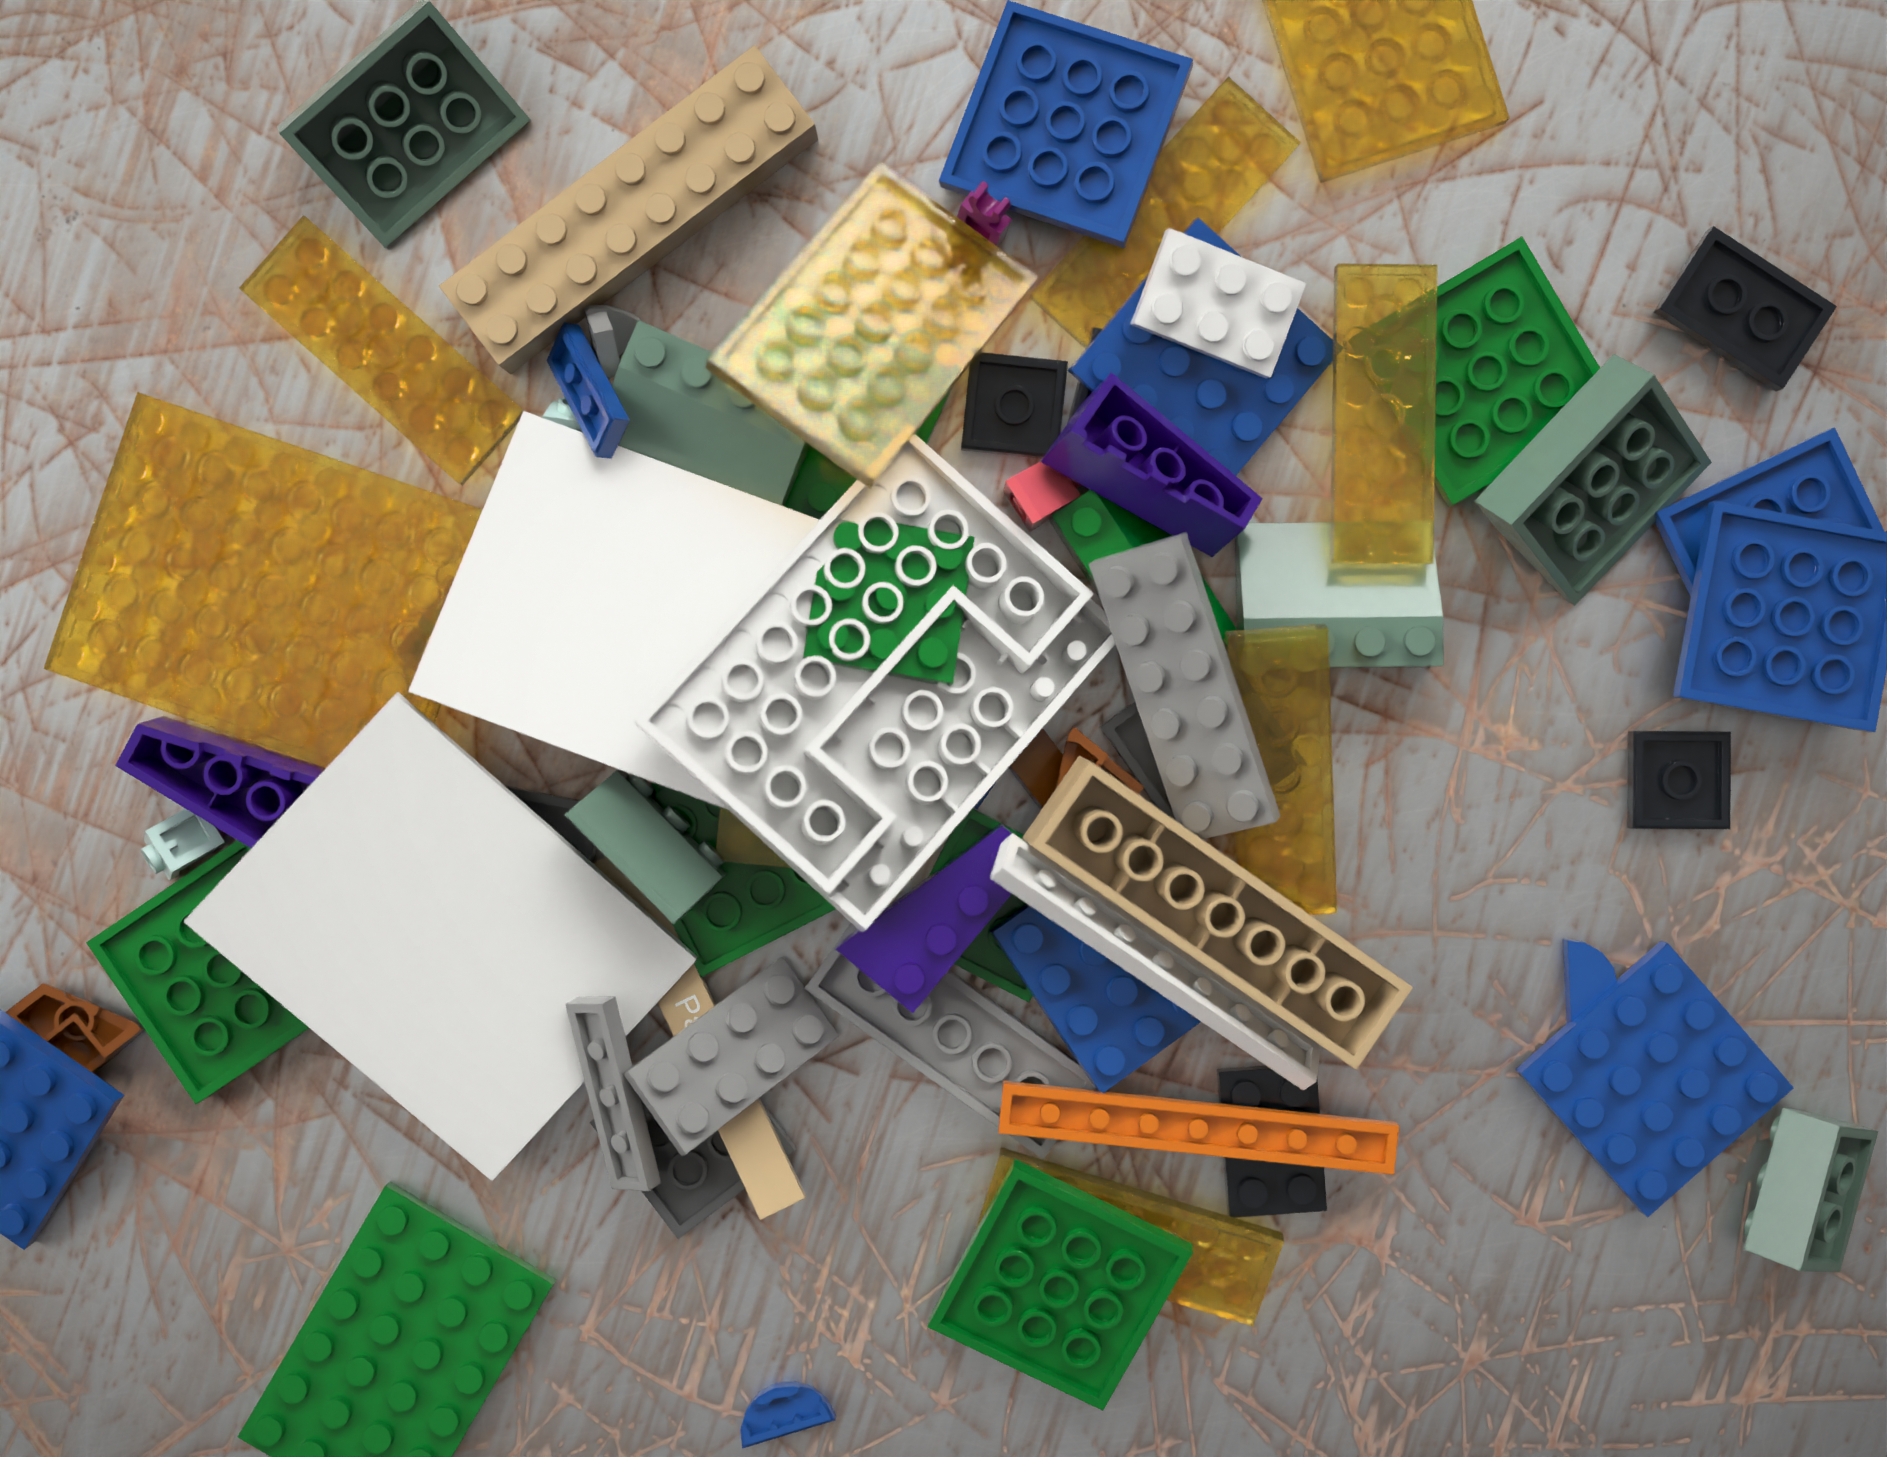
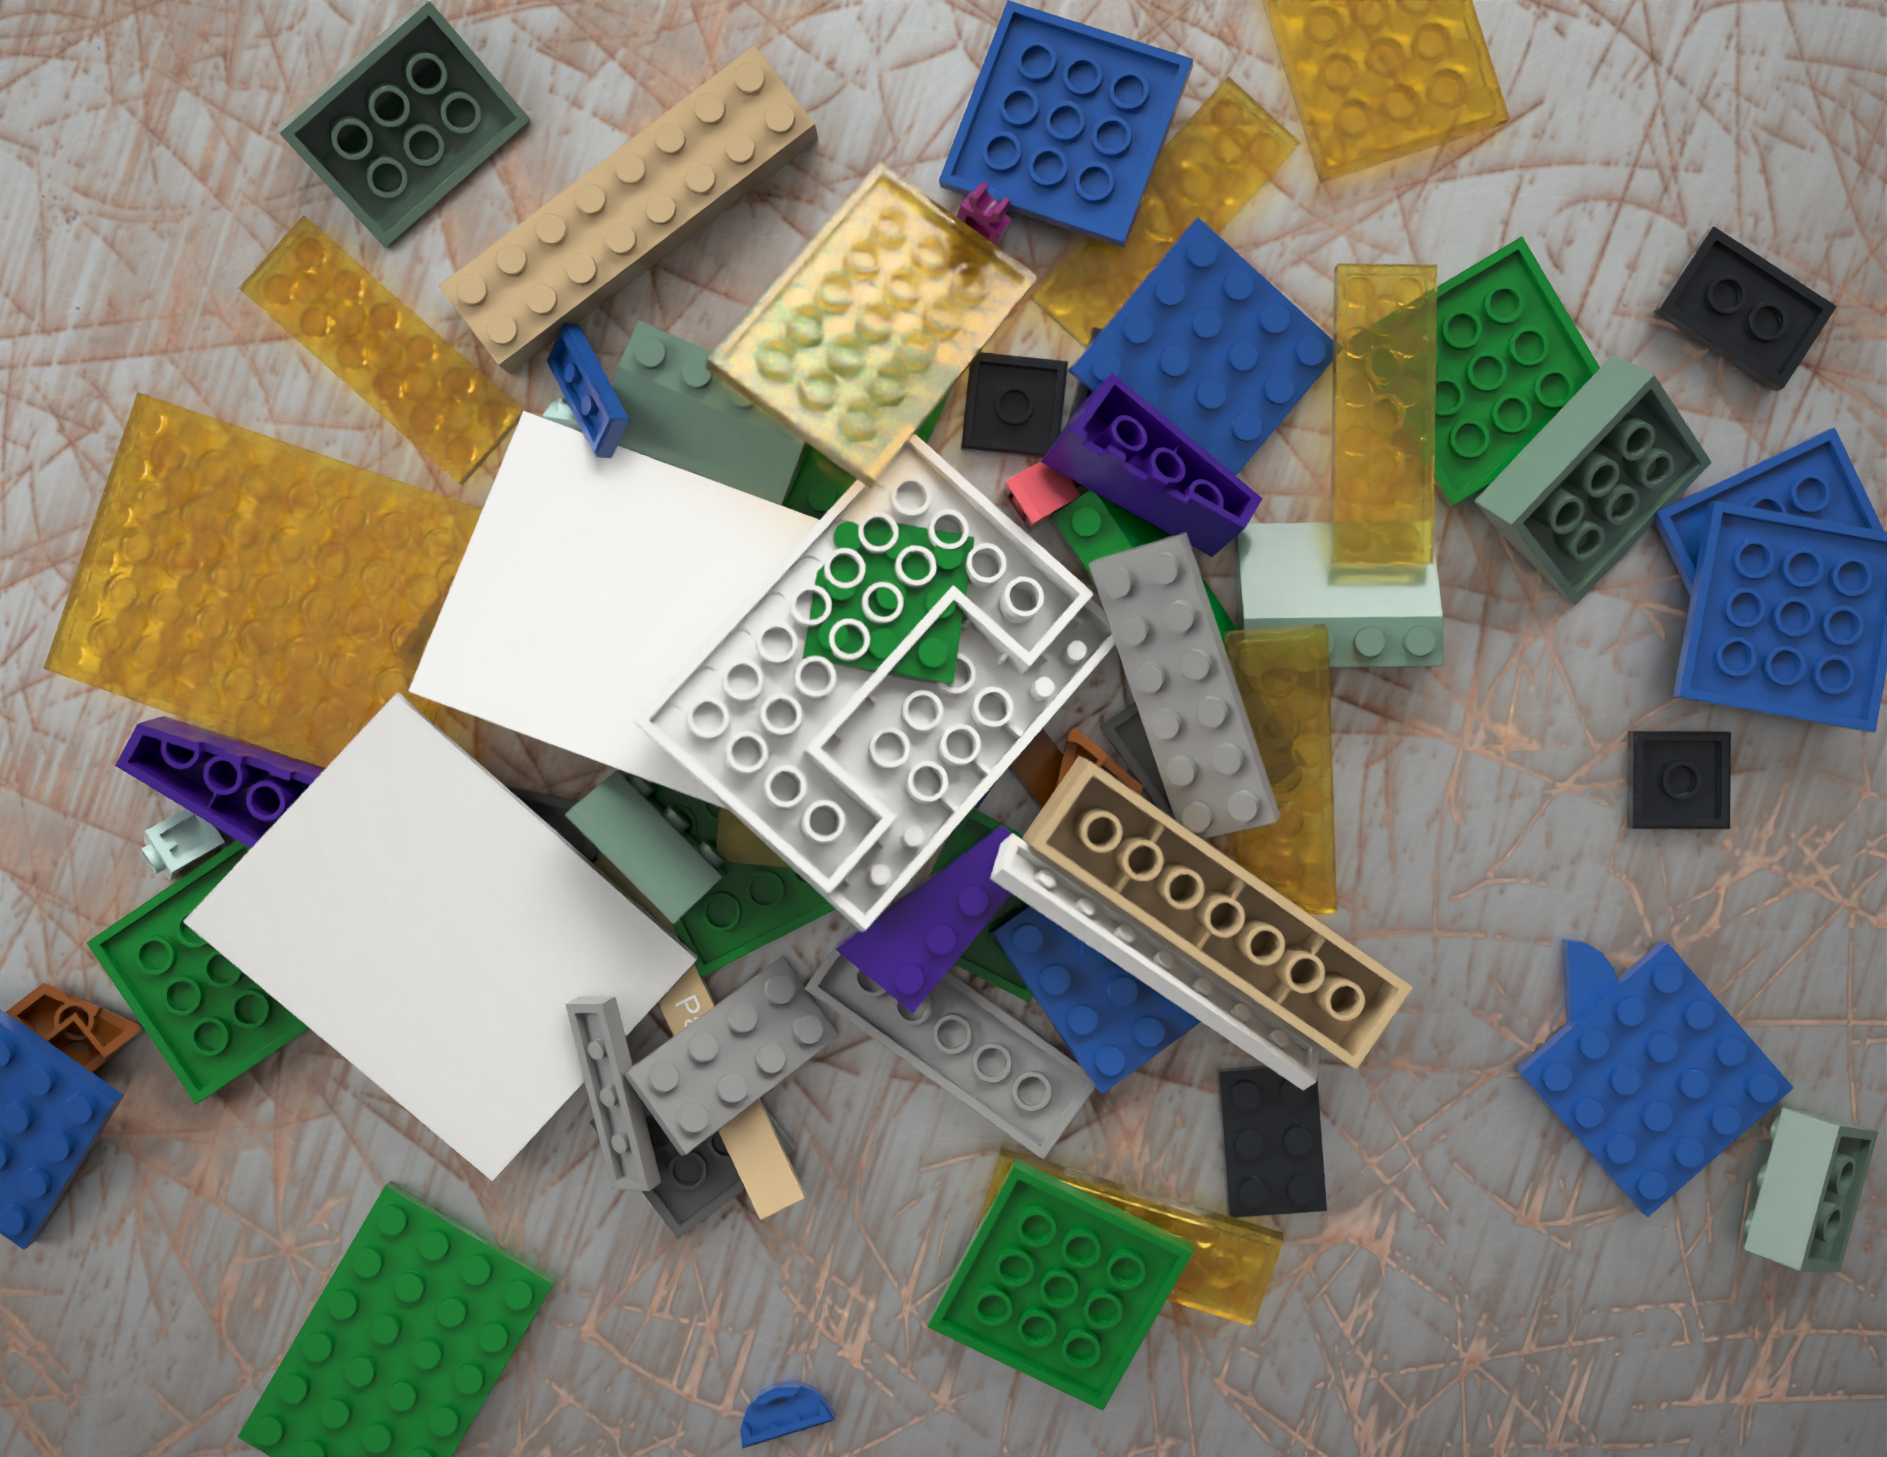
light grey tile [584,305,642,378] -> none
orange plate [998,1081,1399,1175] -> none
white plate [1130,228,1306,378] -> none

